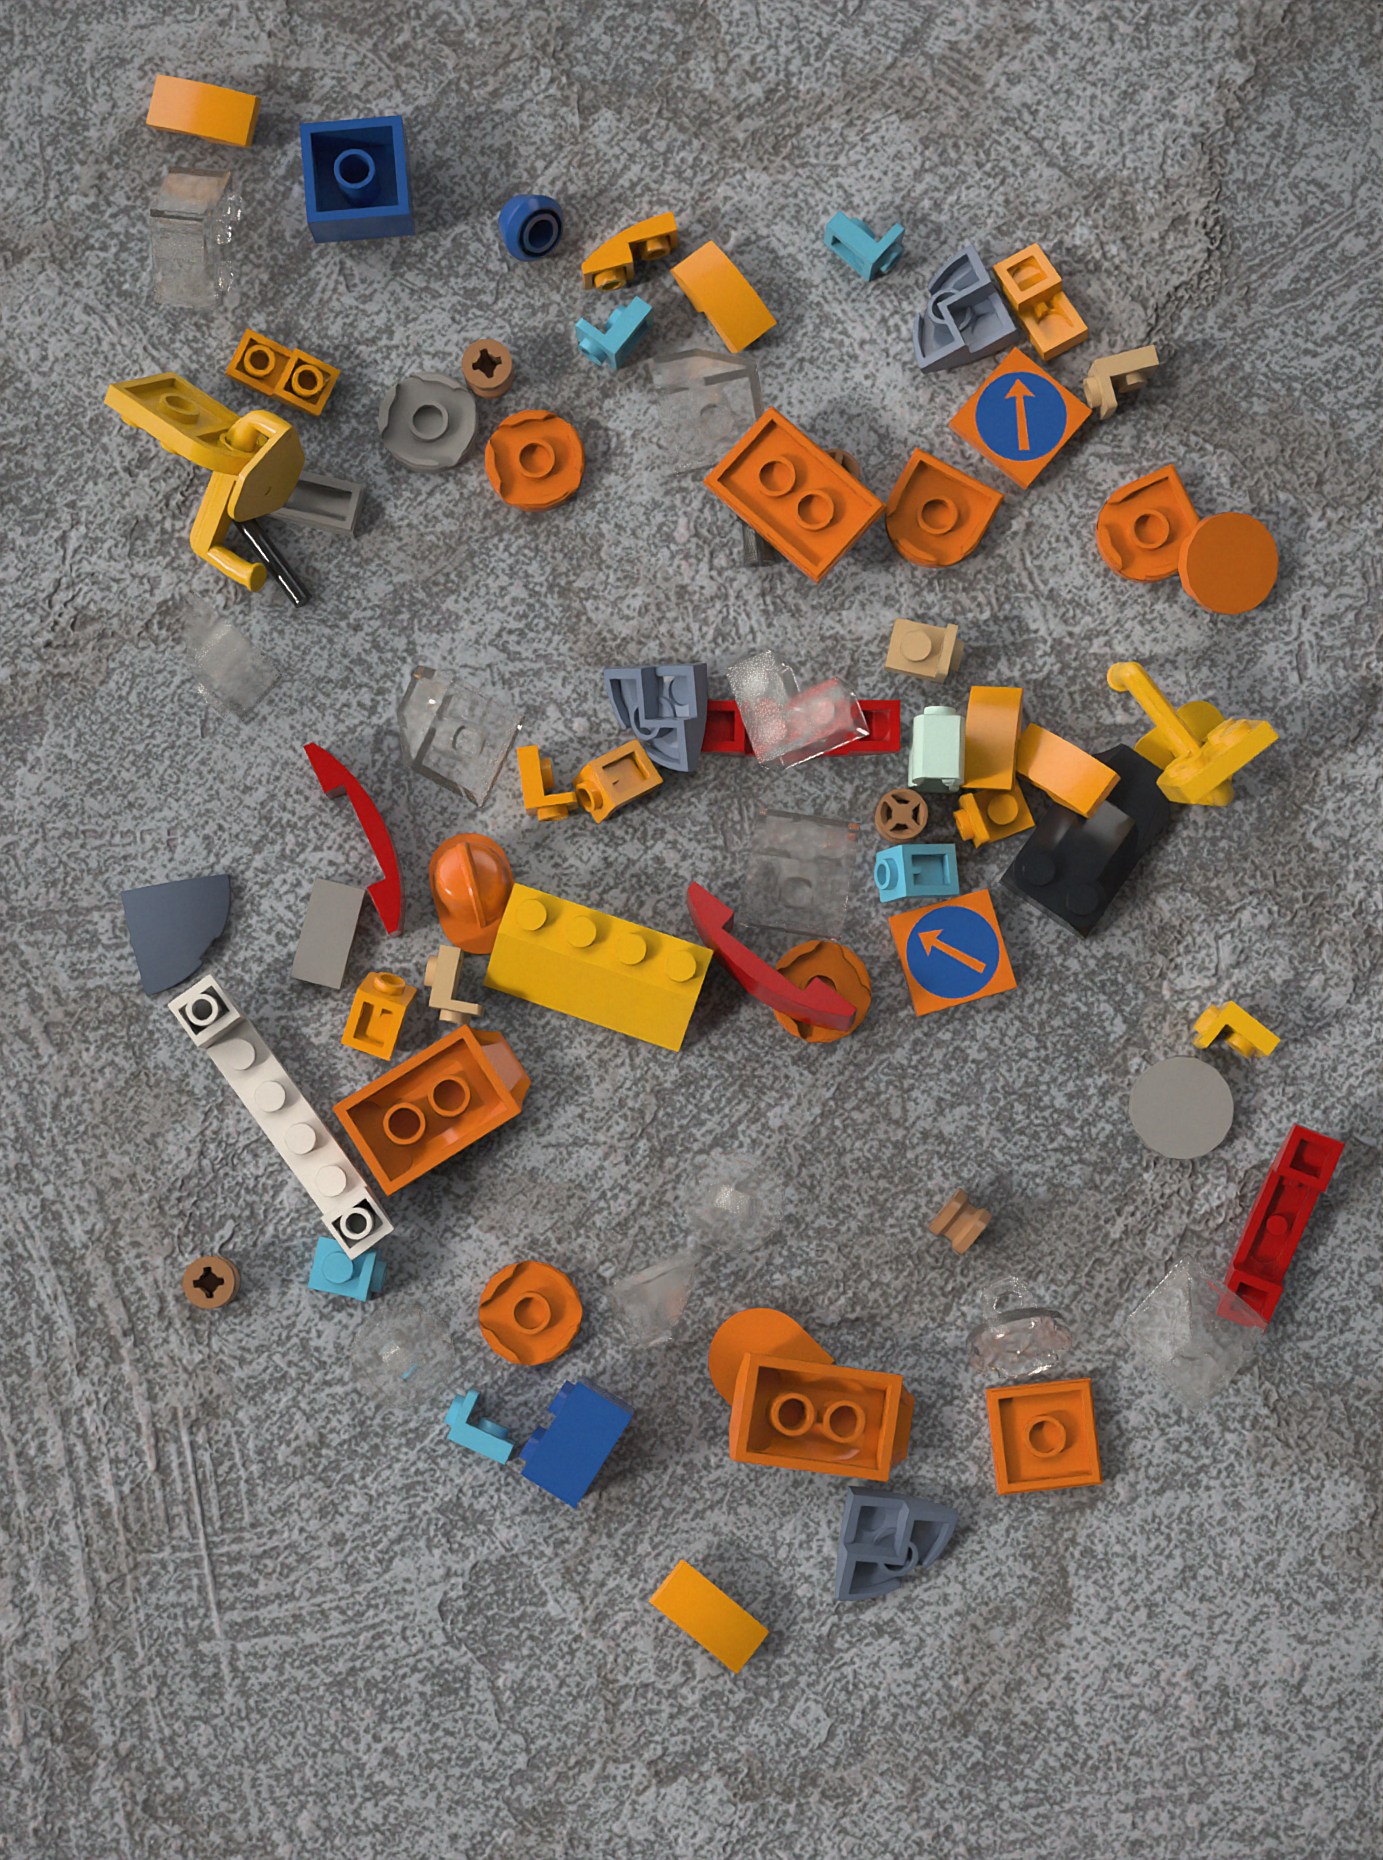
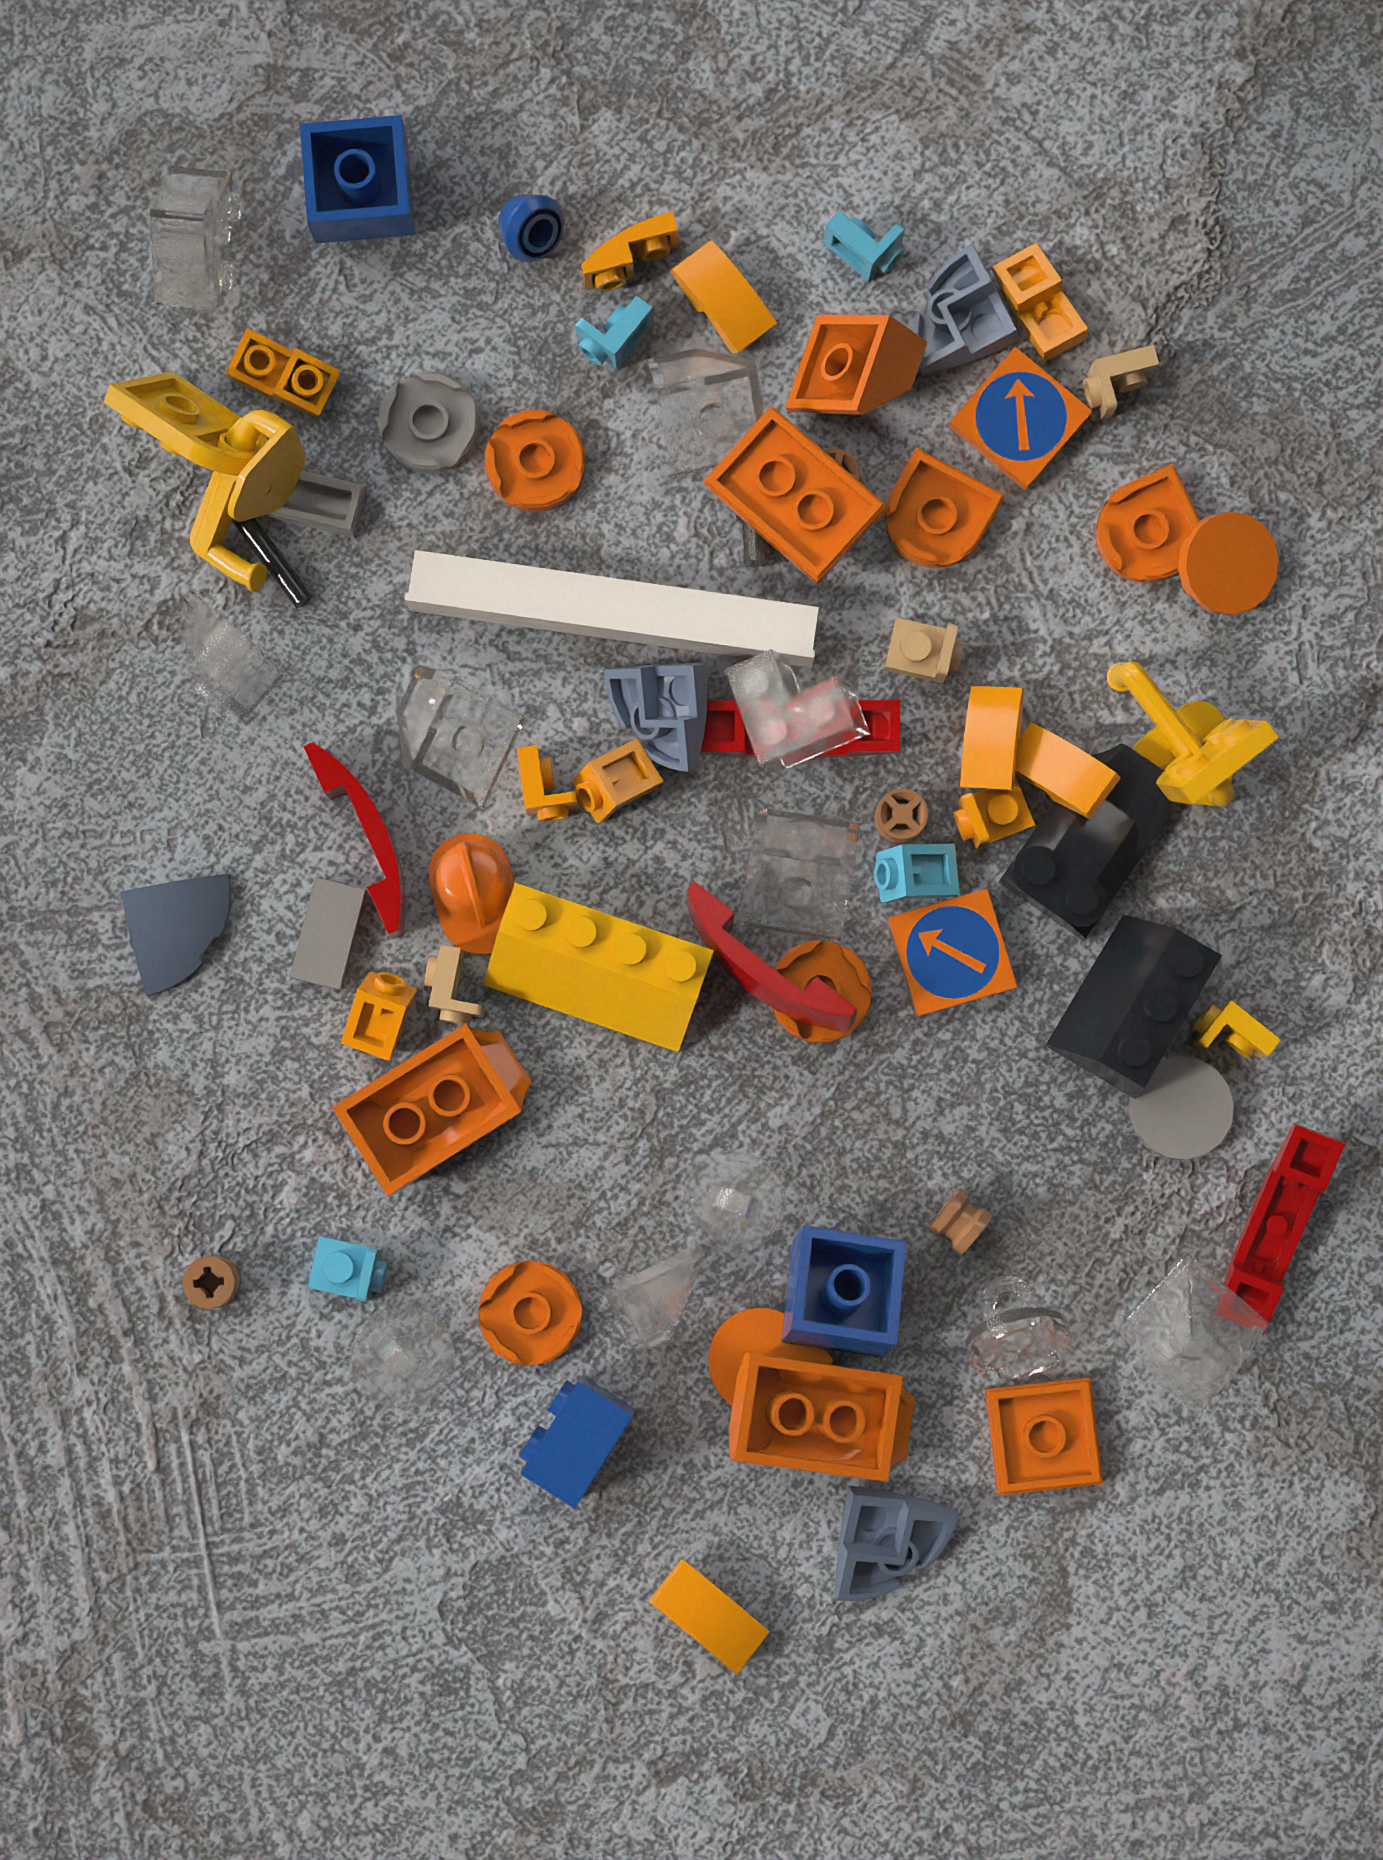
light orange slope [146,74,262,149] -> none
white slope [167,974,395,1261] -> none
medium azure bracket [444,1387,516,1465] -> none
medium nougat wheel [462,339,515,400] -> none
light aqua brick [908,706,966,794] -> none
none -> white tile [405,550,819,668]
none -> blue brick [781,1225,907,1358]
none -> orange slope [785,315,927,415]
none -> black slope [1045,914,1222,1099]

